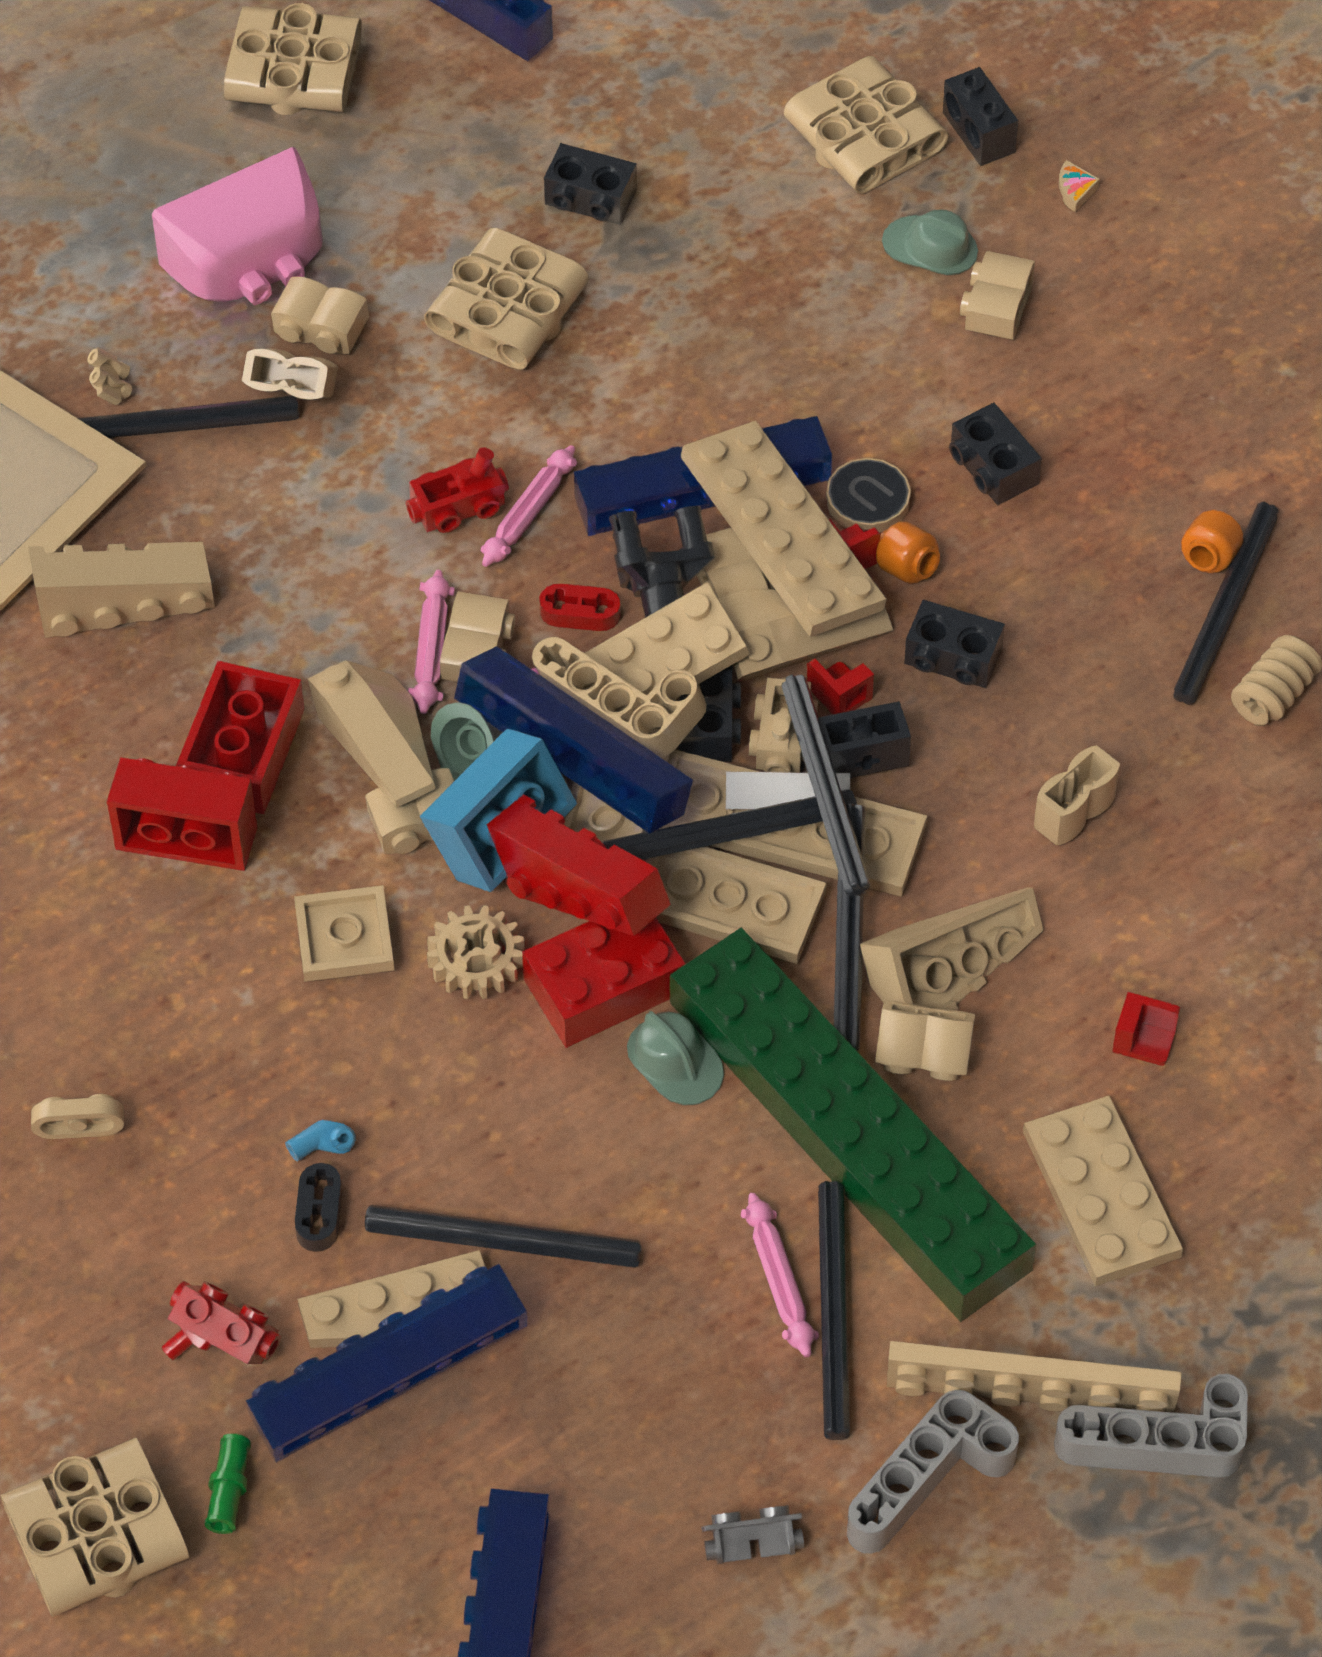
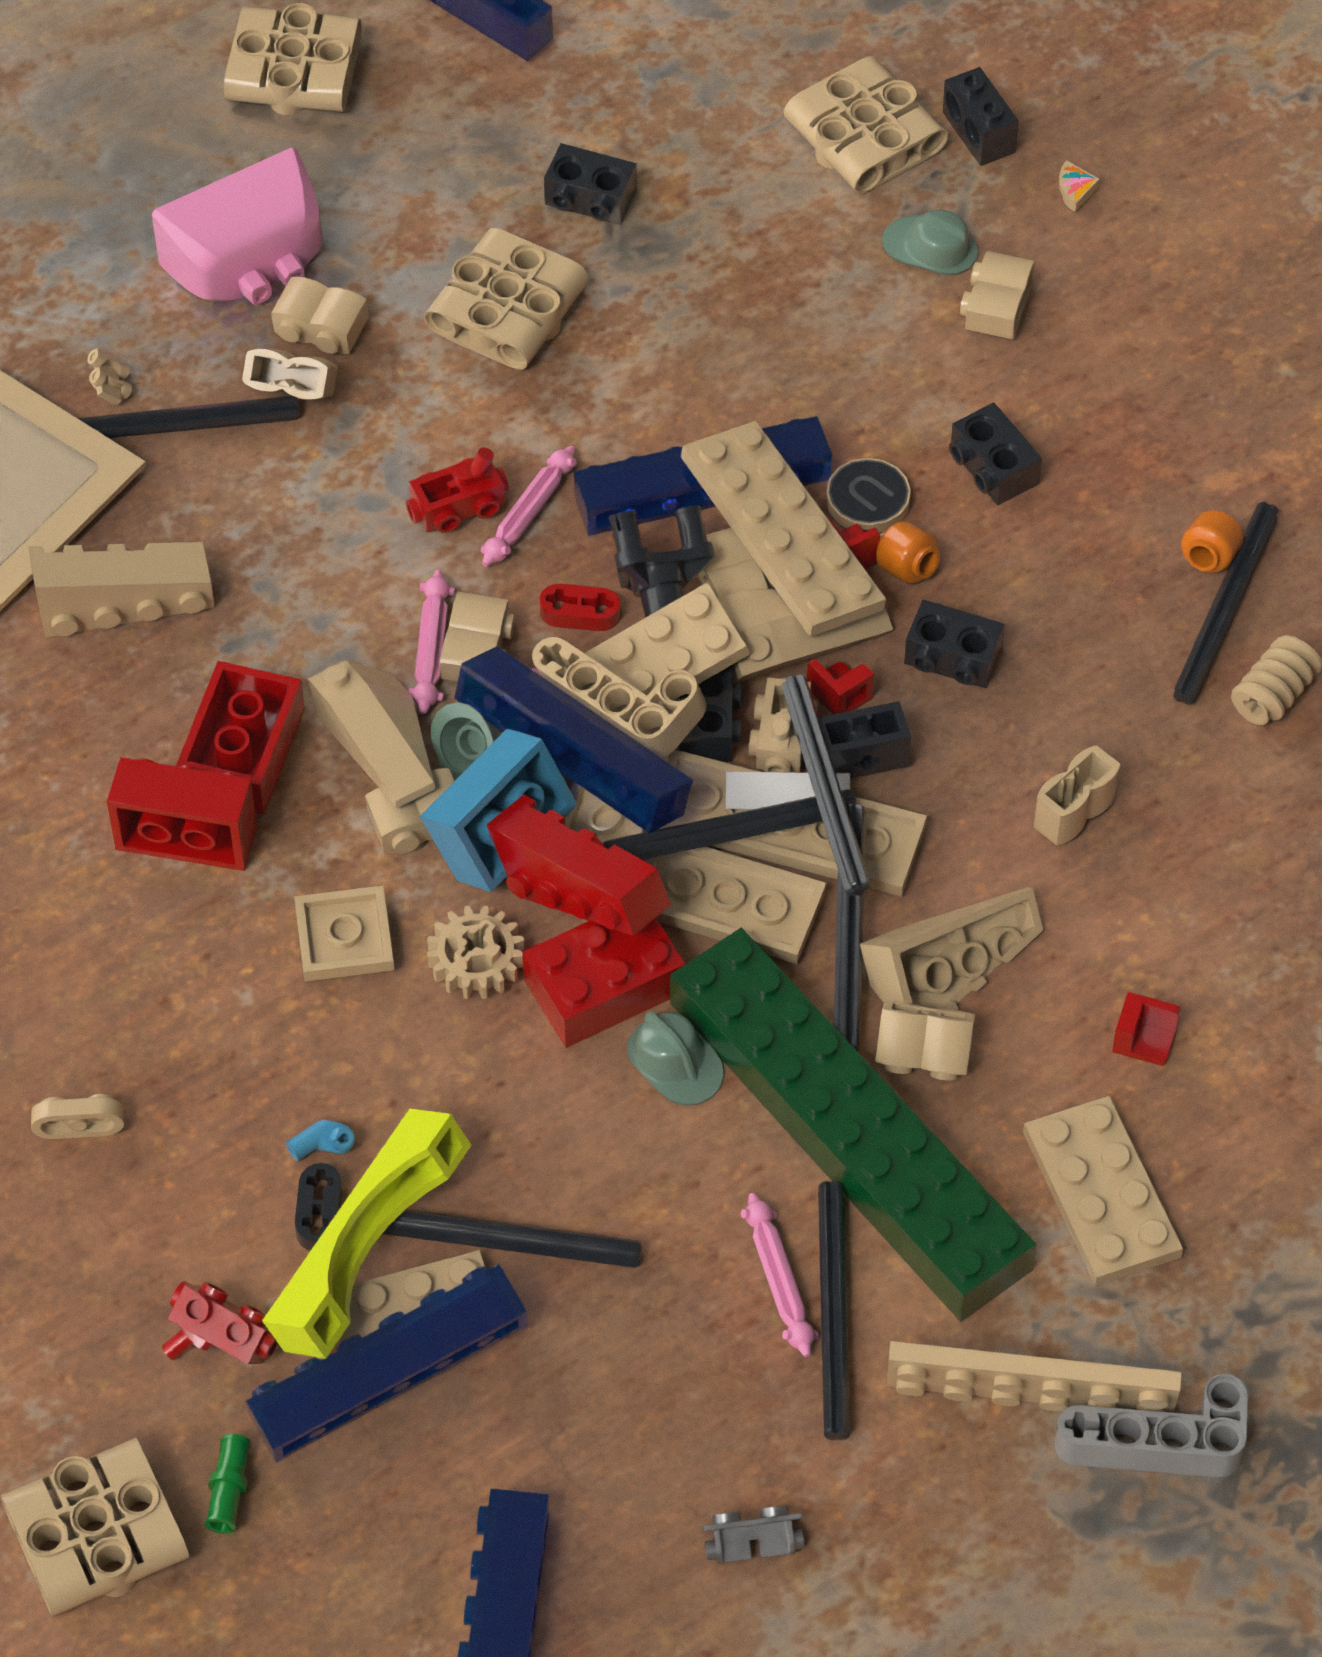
light grey beam [847,1390,1019,1554] -> none
none -> neon yellow arch [262,1109,472,1359]

